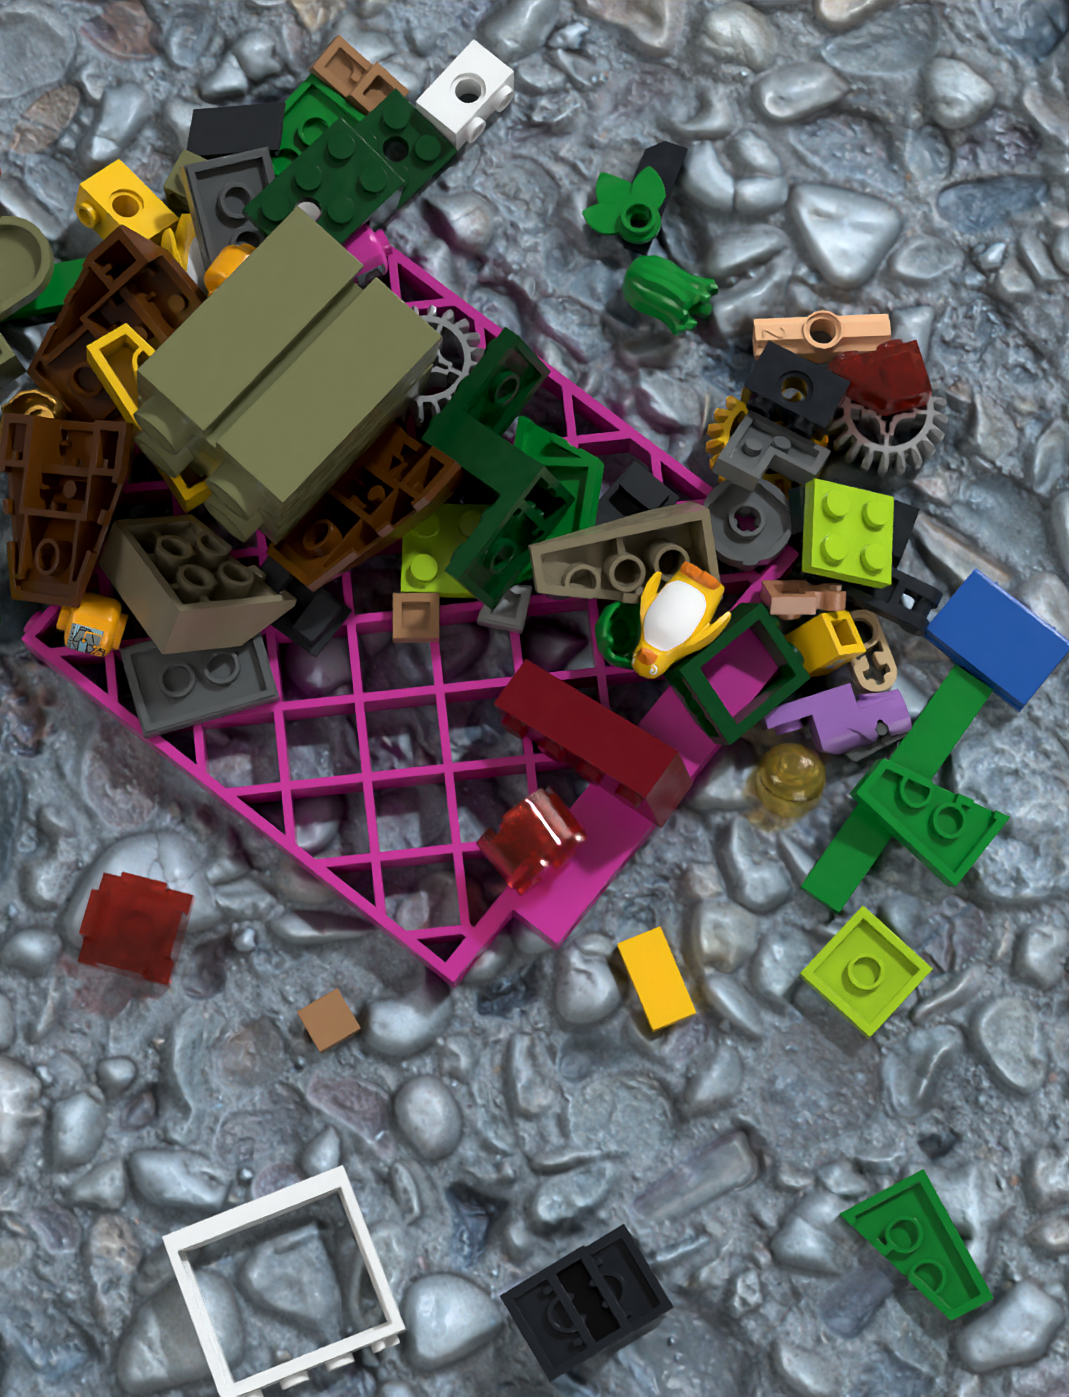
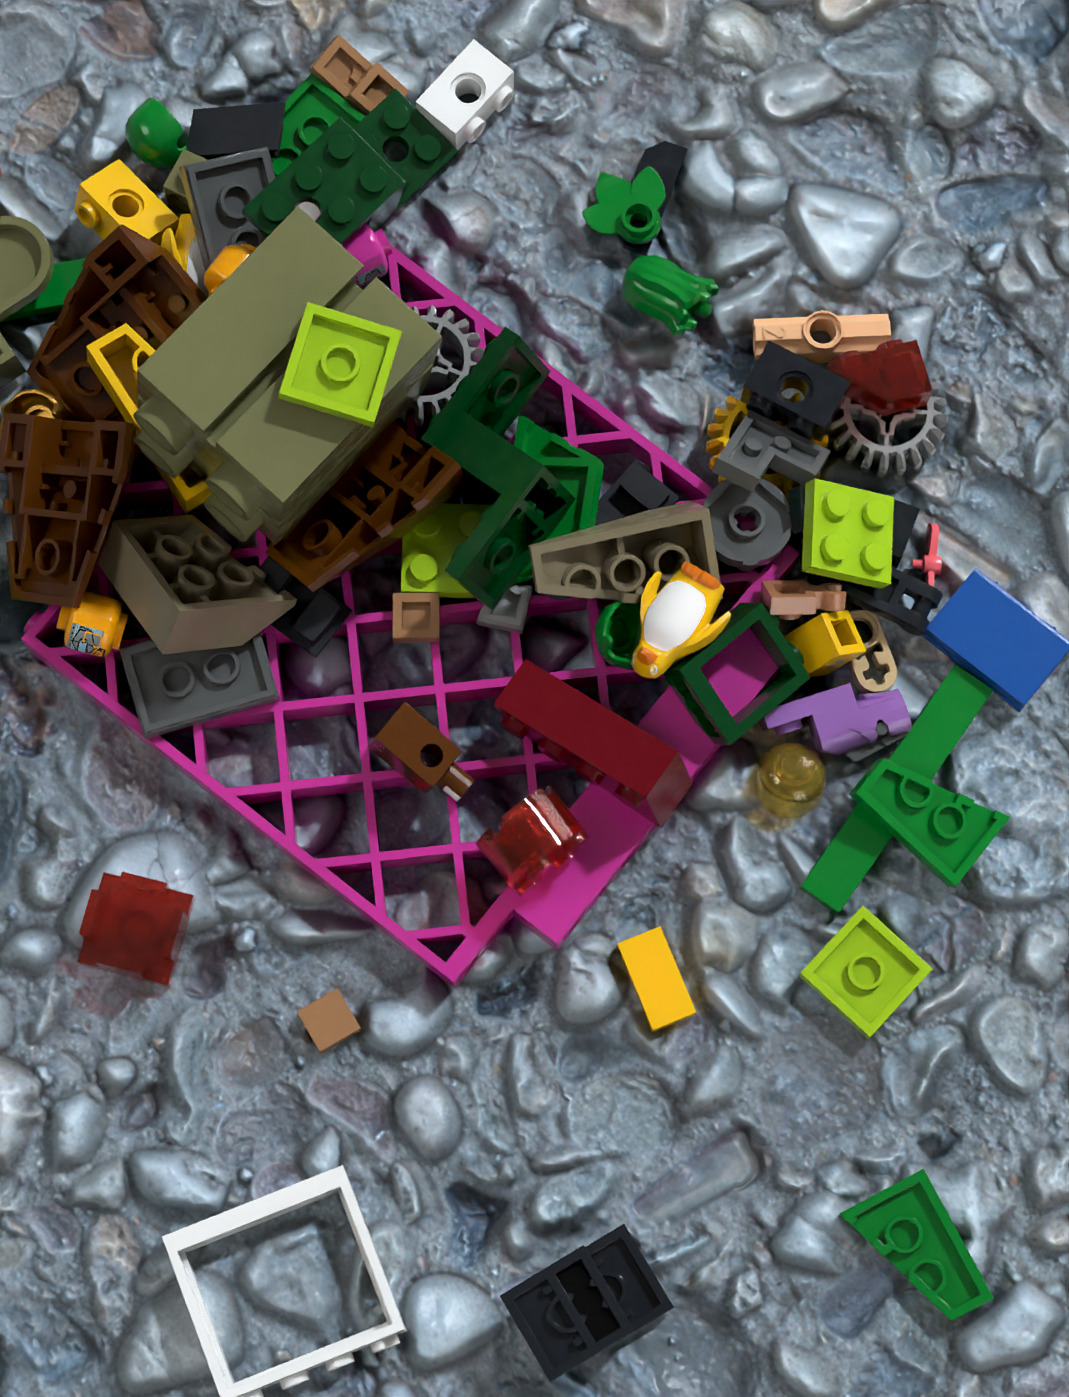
none -> green hair [125,97,187,170]
none -> lime plate [278,302,402,427]
none -> reddish brown torso [367,702,475,801]
none -> coral piece [911,523,942,587]

